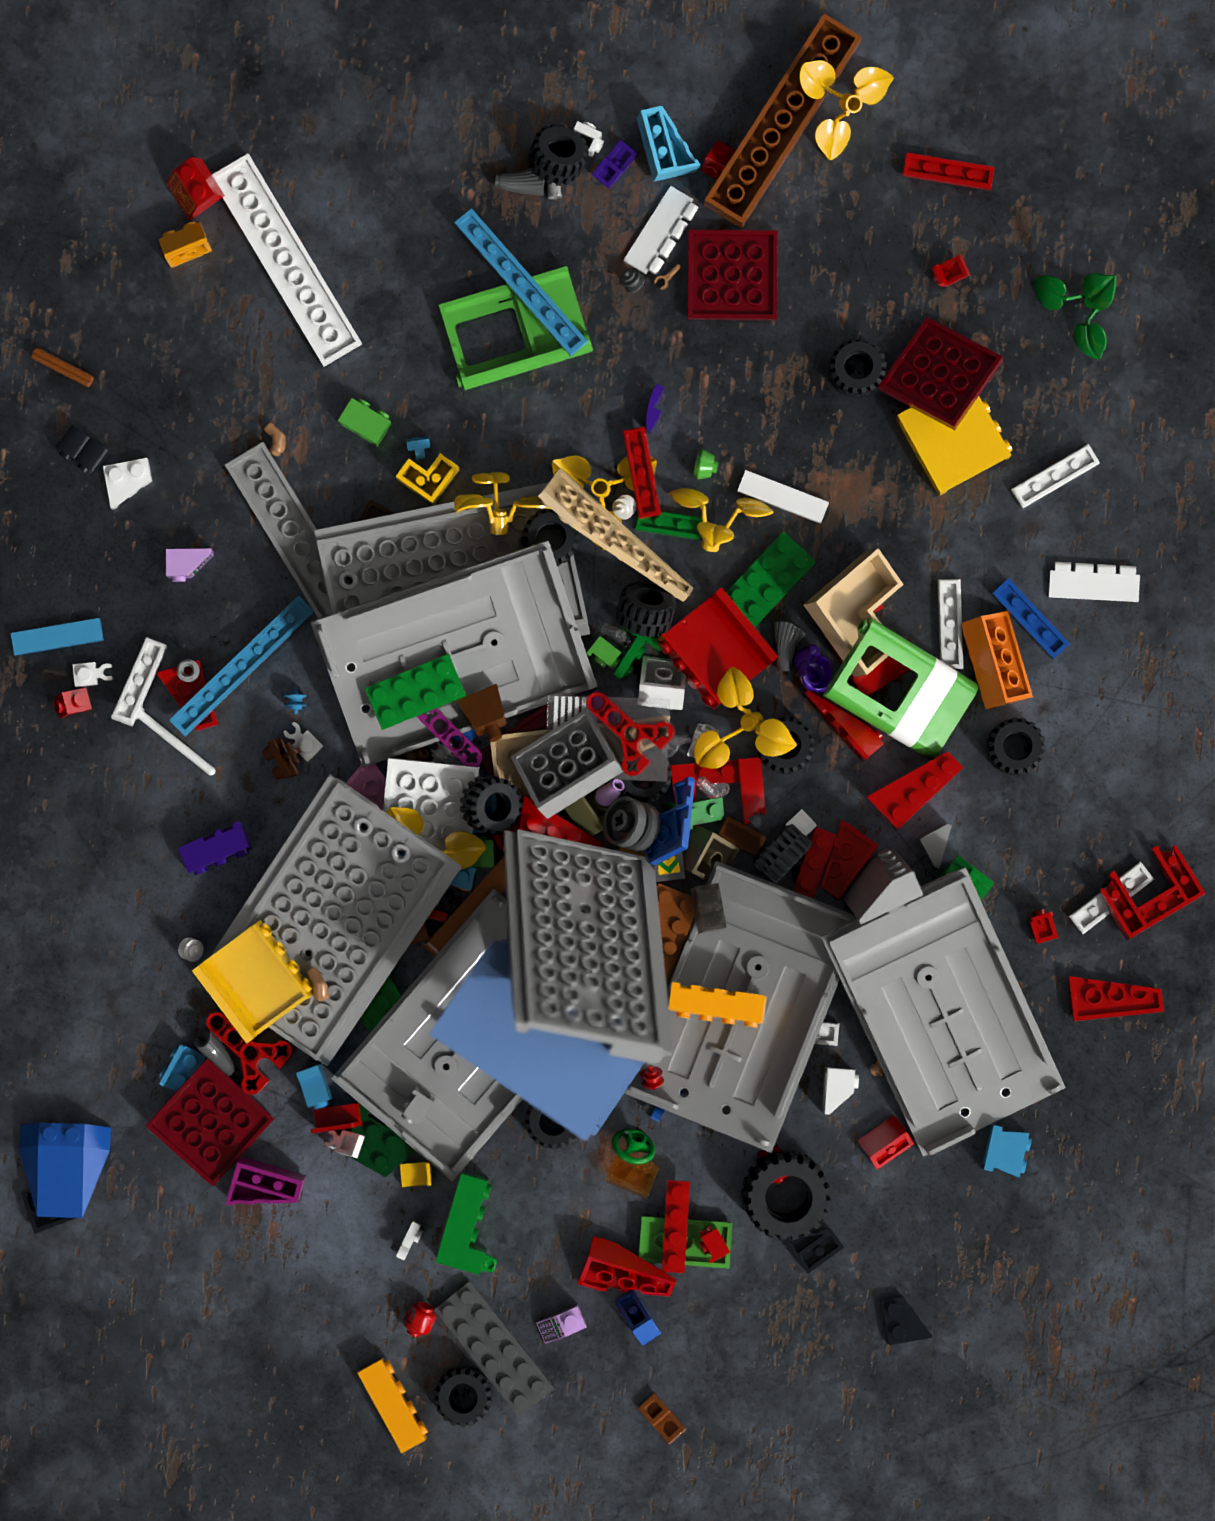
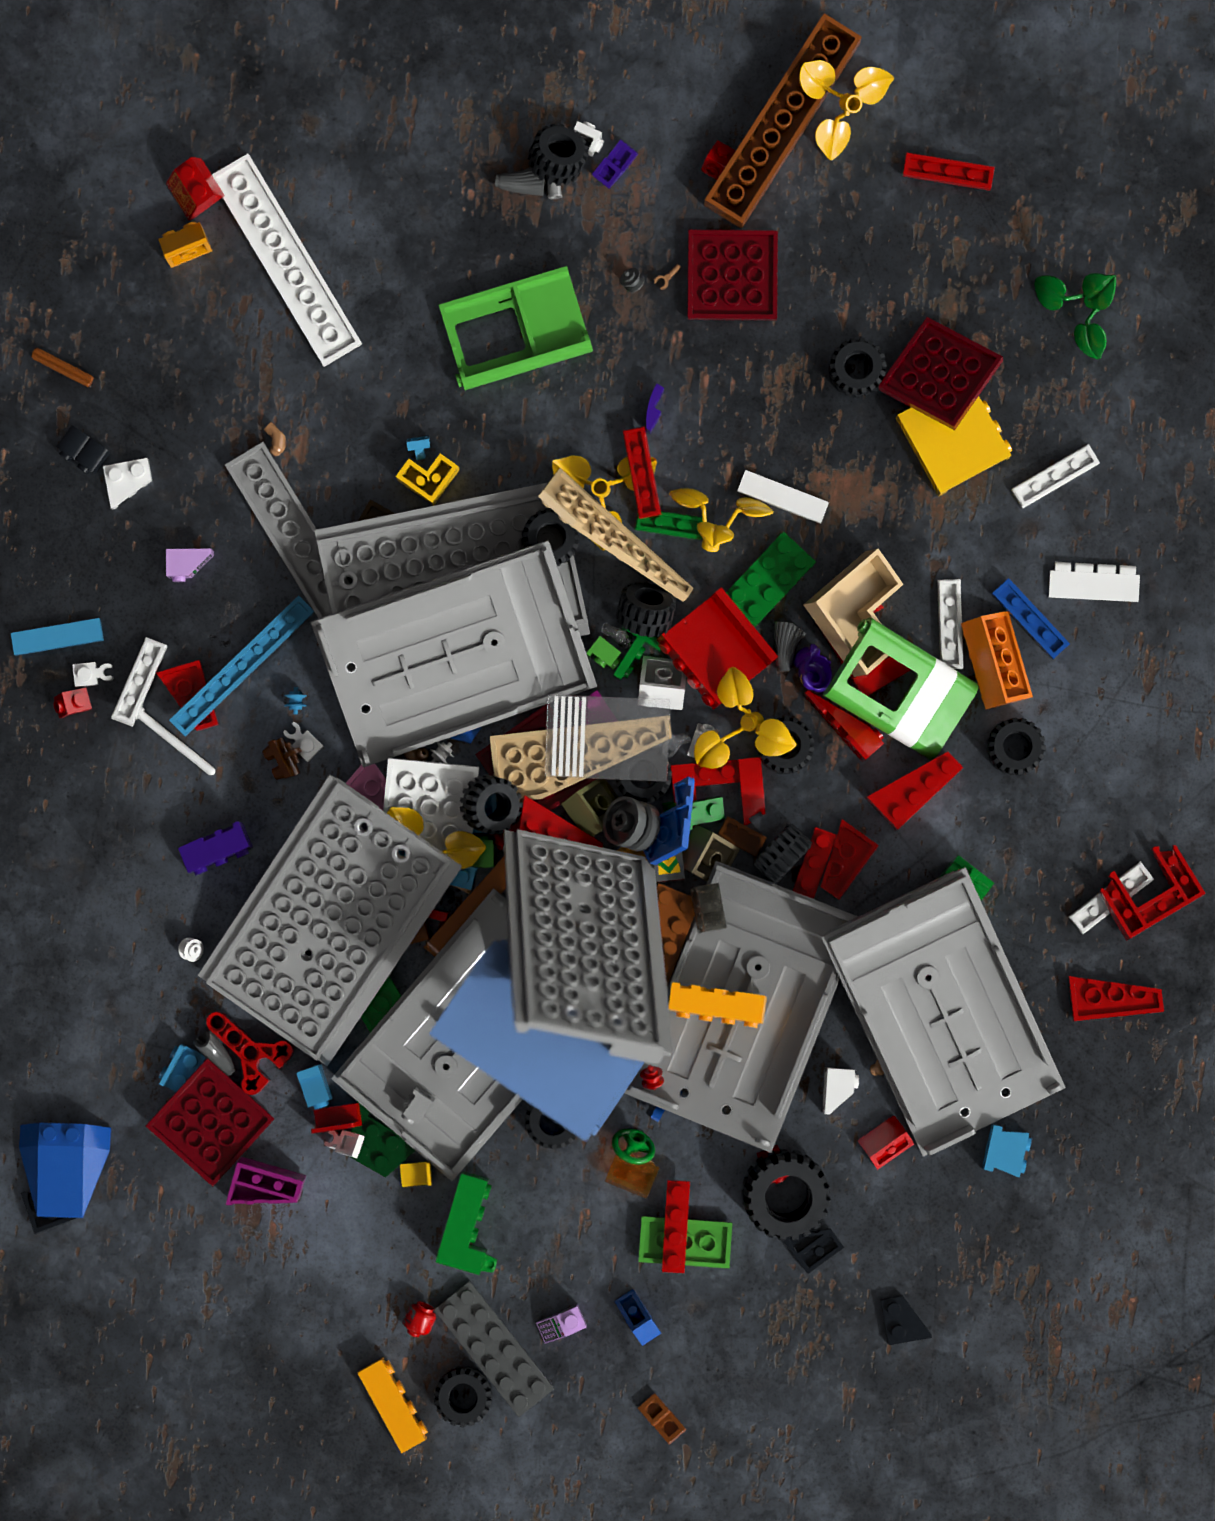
light grey plate [177,659,200,682] -> none
yellow panel [192,920,313,1043] -> none
medium nougat arm [307,967,329,1001] -> none
bright green brick [338,398,391,447] -> none
green plate [365,654,466,730] -> none
white plate [396,1220,423,1260] -> none
magenta beam [416,708,482,767] -> none
dark azure plate [454,208,588,357] -> none
yellow plant [454,472,551,535] -> none
reddish brown torso [456,684,507,742] -> none
light grey slope [511,709,623,819] -> none
red wedge [578,1236,677,1296] -> none
red beam [586,692,675,776] -> none
lavender cone [595,779,624,807] -> none
white wheel [612,494,637,519] -> none
white windscreen [624,186,698,275] -> none
medium azure wedge [636,106,700,182] -> none
bright green cone [694,449,718,479] -> none
clear arm [696,776,730,798] -> none
red brick [699,1226,730,1263] -> none
white tile [785,809,817,836] -> none
white tile [815,1022,839,1046] -> none
light grey slope [842,848,923,924] -> none
light grey slope [918,824,952,869] -> none
red bracket [932,255,970,287] -> none
red bracket [1028,909,1058,944] -> none

